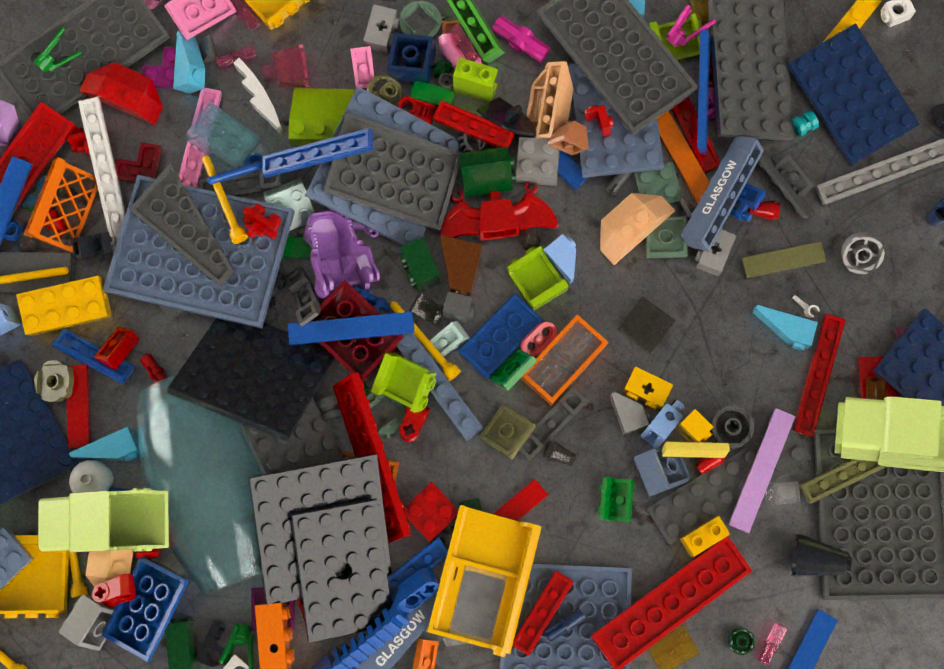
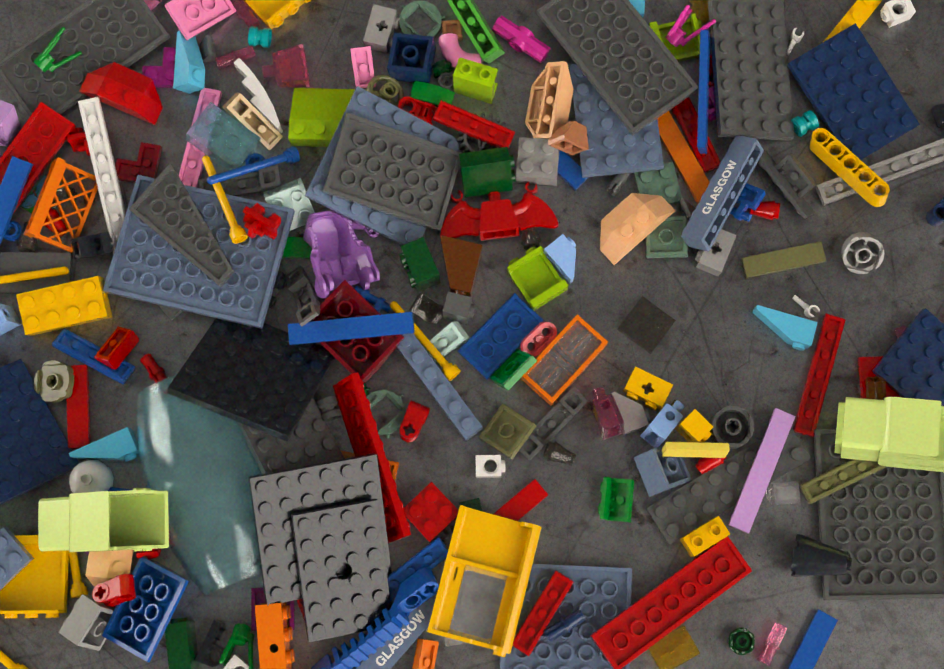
blue tile [262,128,374,178] -> none
lime panel [371,352,437,413] -> none
clear pink axle [449,24,478,61] -> none
black shield [476,97,536,137] -> none
red bracket [584,105,614,137] -> none
none -> tan slope [222,93,283,151]
none -> teal wheel [248,26,272,48]
none -> white brick [475,455,505,478]
none -> clear pink torso [592,387,624,440]
none -> white hand [787,28,804,56]
none -> yellow beam [809,128,890,207]

